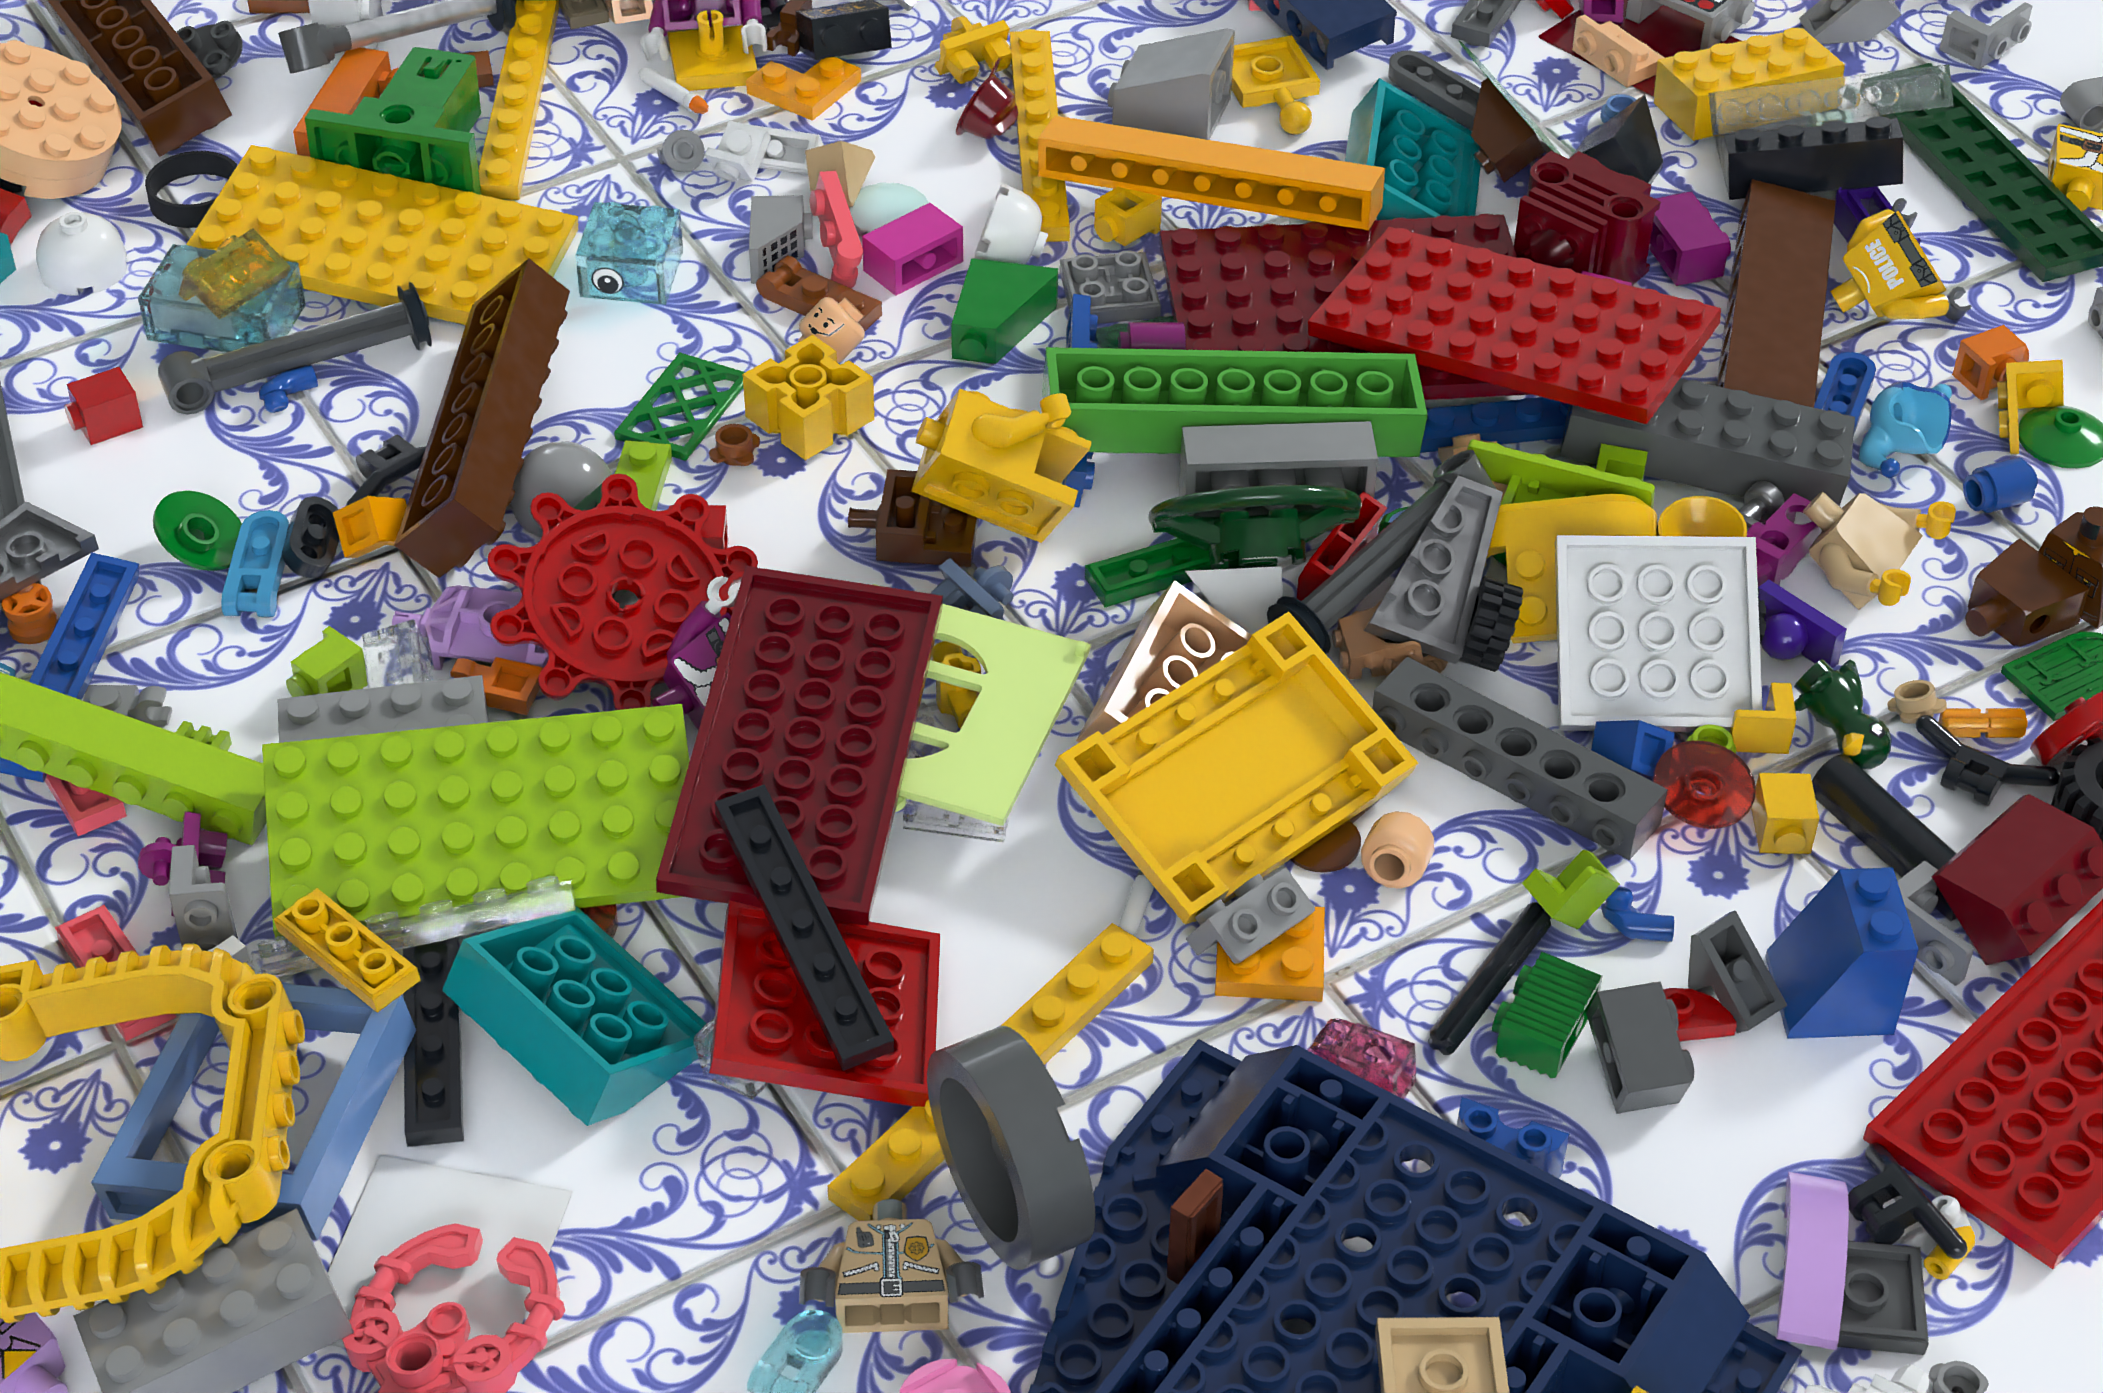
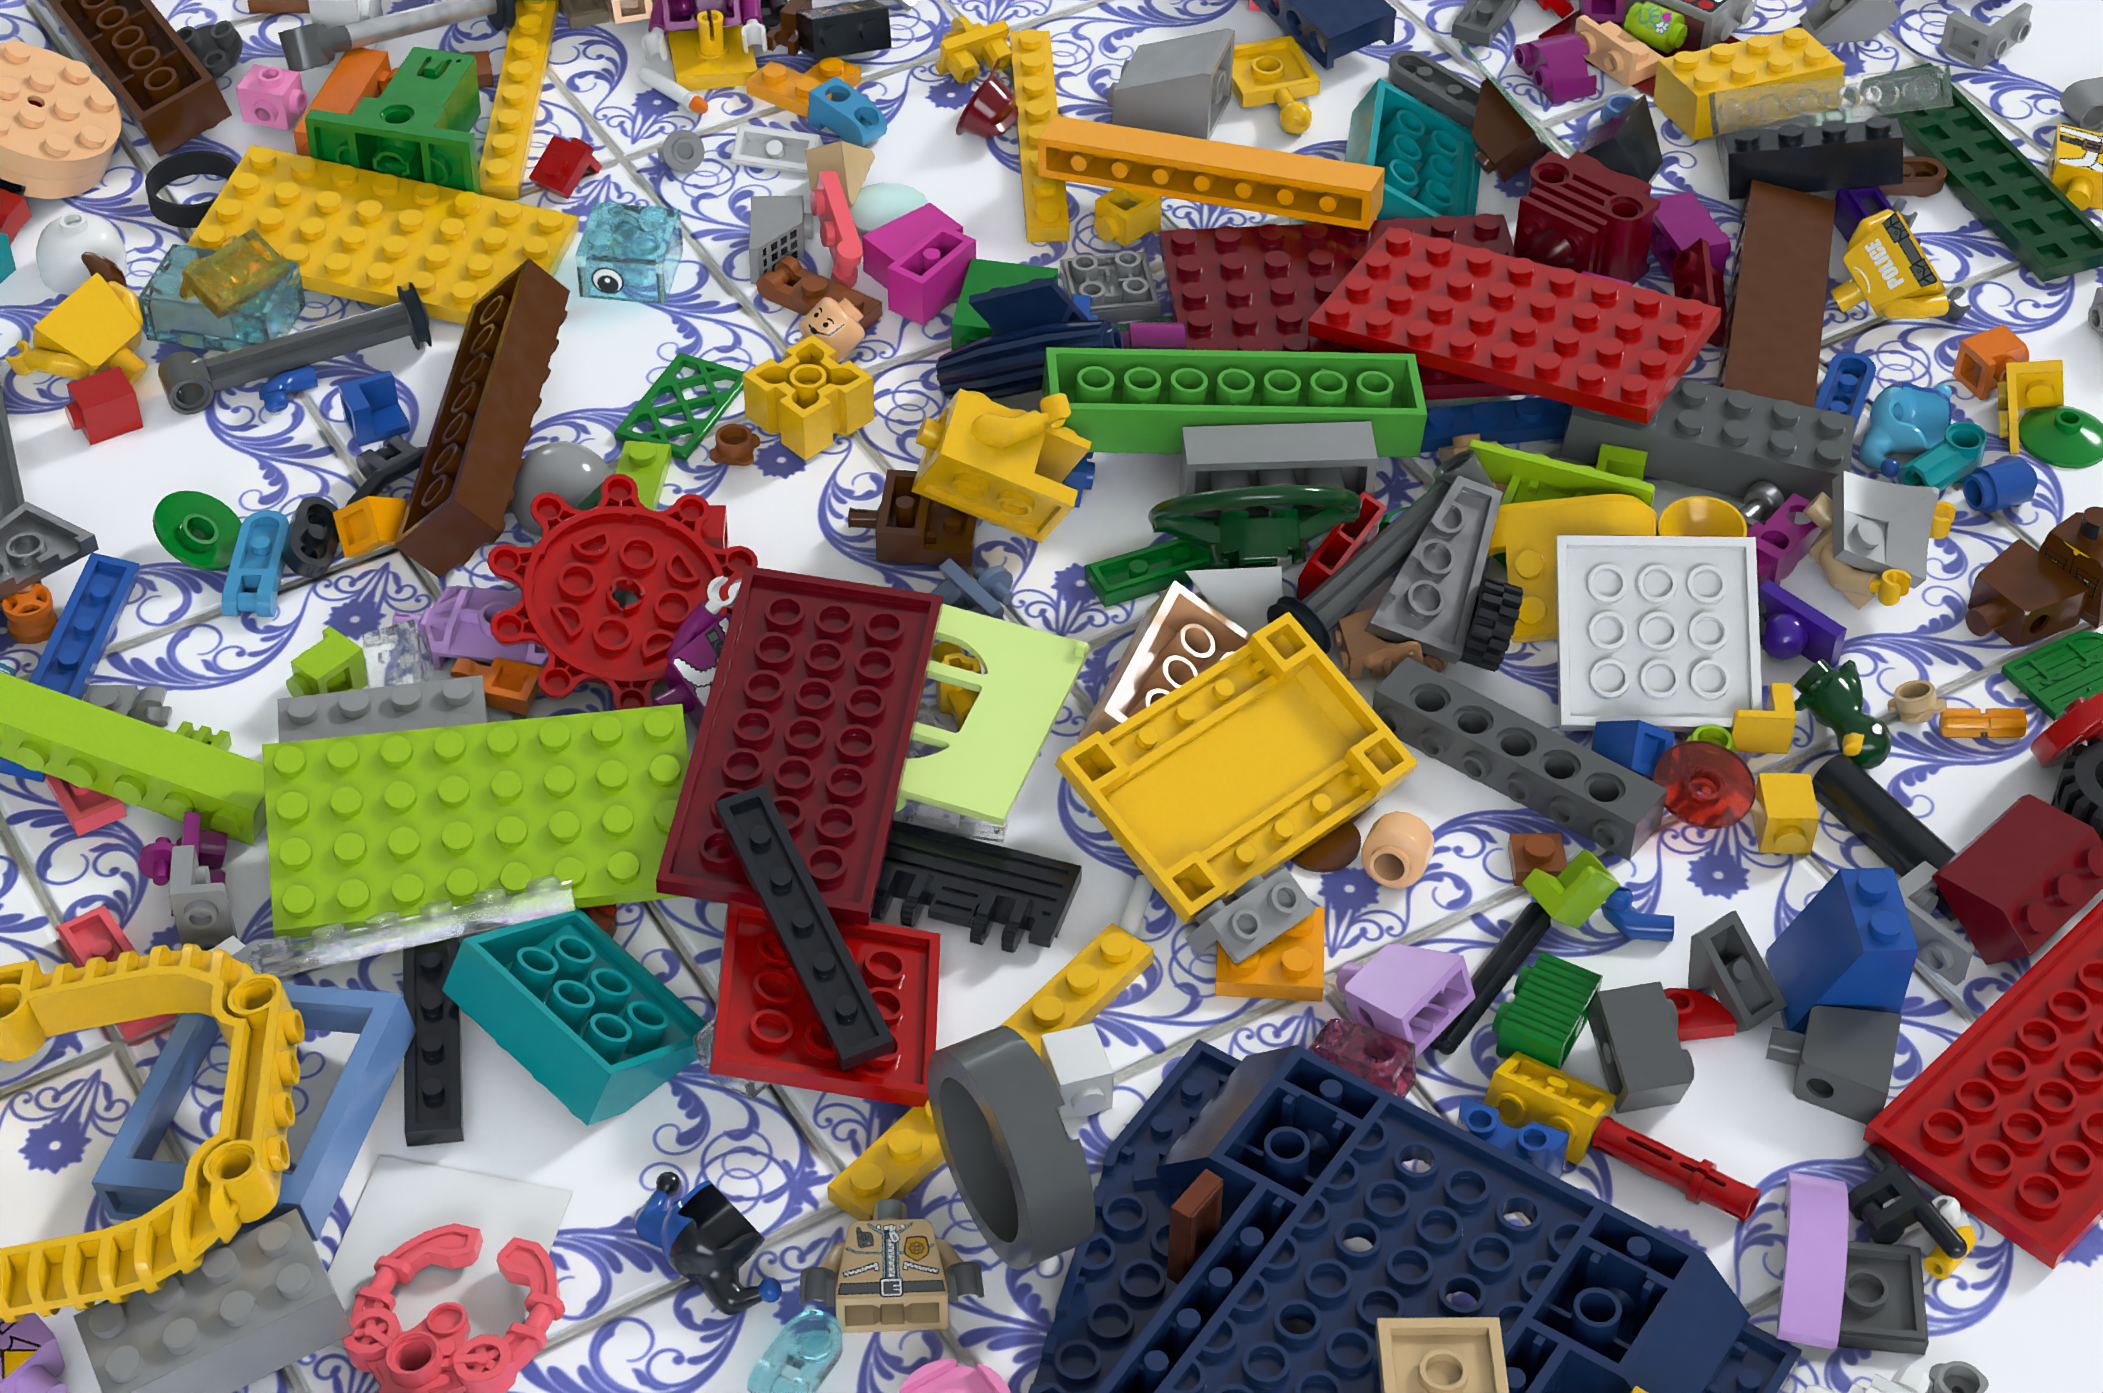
yellow tile [274,888,421,1013] -> none
white bracket [704,120,771,182] -> none
white cylinder [974,184,1048,264] -> none
black piece [1915,715,2060,805] -> none
none -> yellow torso [5,252,148,385]
none -> bright pink brick [236,64,308,130]
none -> blue panel [338,371,410,447]
none -> red bracket [529,135,602,200]
none -> black piece [634,1172,782,1316]
none -> dark azure leg [808,76,887,147]
none -> black hinge [871,820,1082,953]
none -> dark pink brick [887,224,976,326]
none -> dark blue plate [936,277,1124,400]
none -> white brick [1040,1023,1114,1120]
none -> lavender torso [1336,943,1476,1061]
none -> yellow bracket [1483,1051,1617,1164]
none -> dark orange plate [1508,833,1567,886]
none -> magenta cylinder [1513,32,1597,104]
none -> red pin [1592,1116,1761,1223]
none -> lime brick [1624,2,1688,53]
none -> dark red bracket [1671,238,1727,347]
none -> dark grey torso [1765,1005,1902,1125]
none -> light grey plate [1832,470,1939,589]
none -> reddish brown plate [1878,156,1947,197]
none -> teal piece [1899,421,1988,492]

